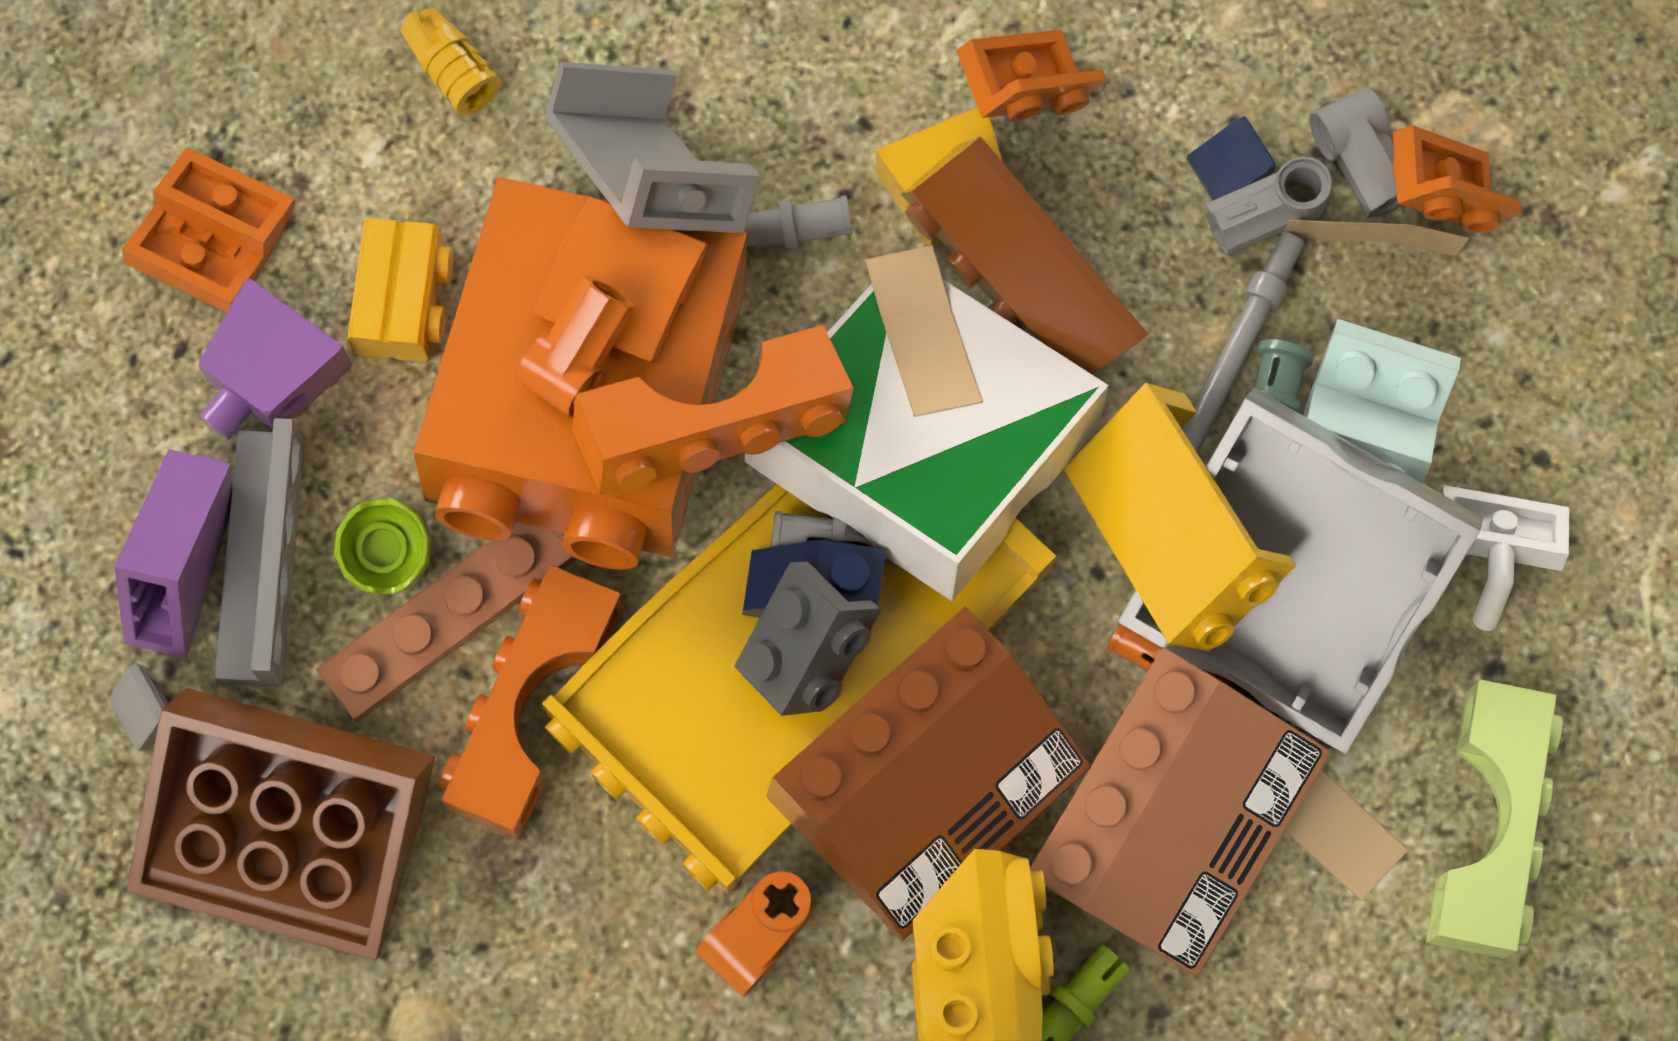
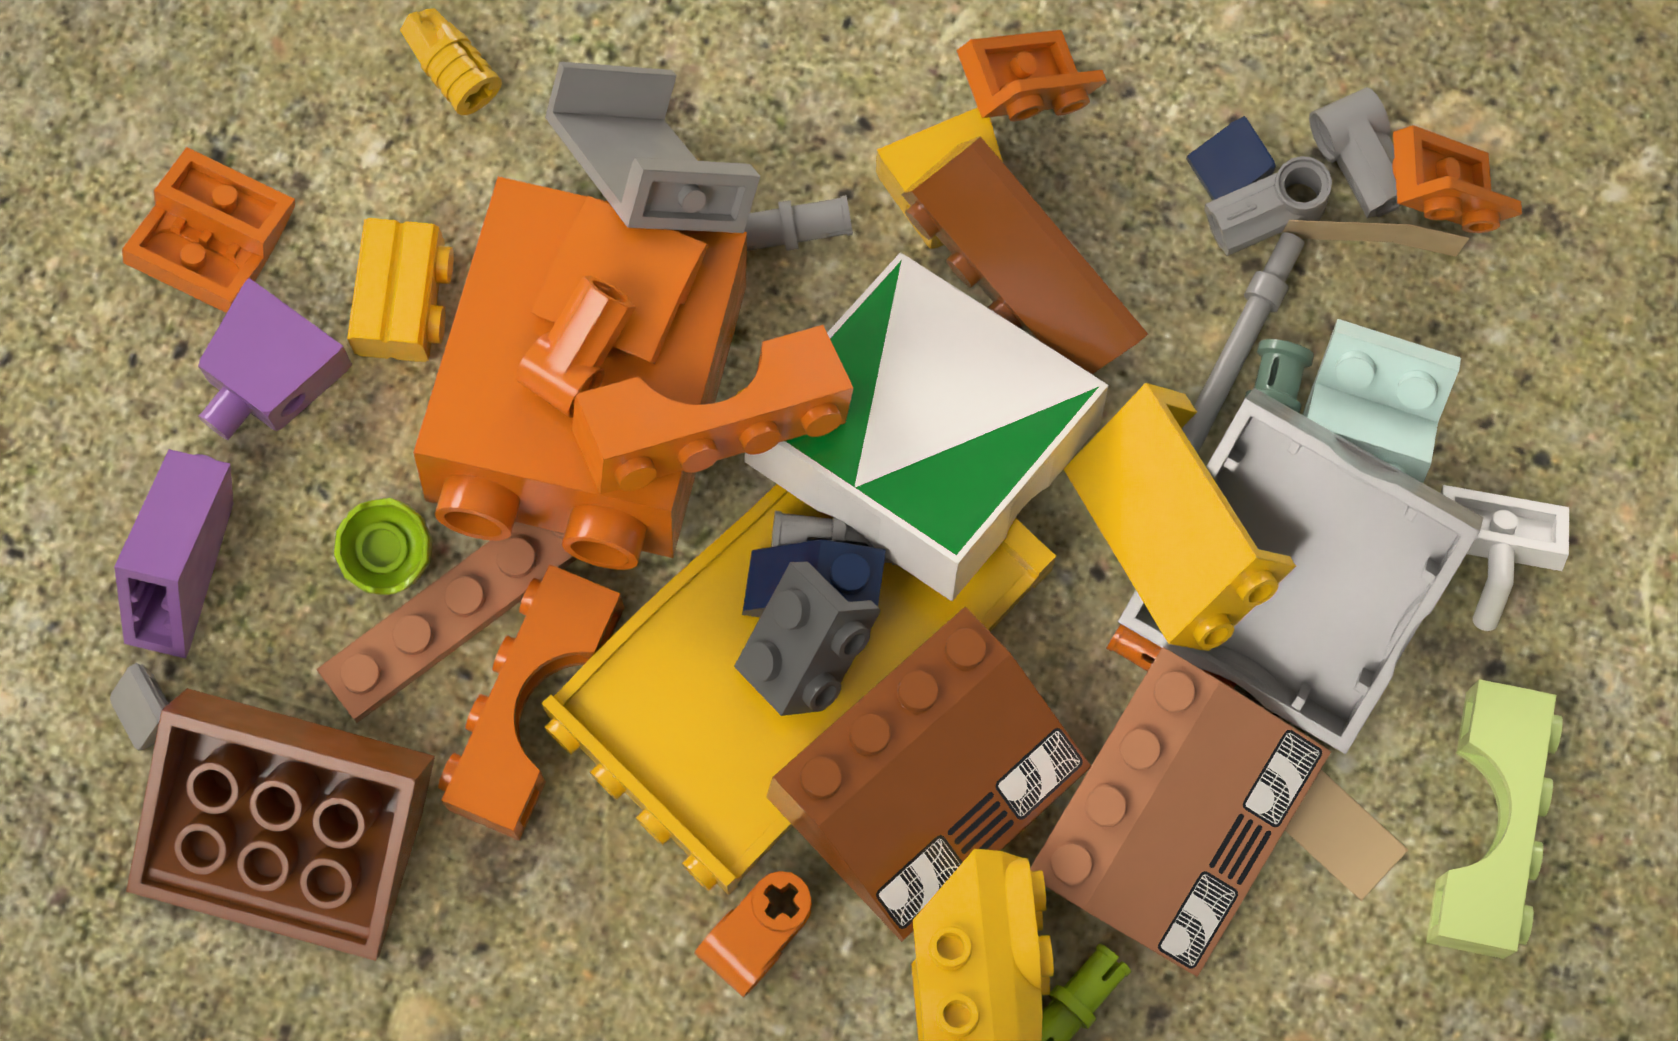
light grey fence [214,418,305,687] -> none
tan sticker [865,245,983,417] -> none

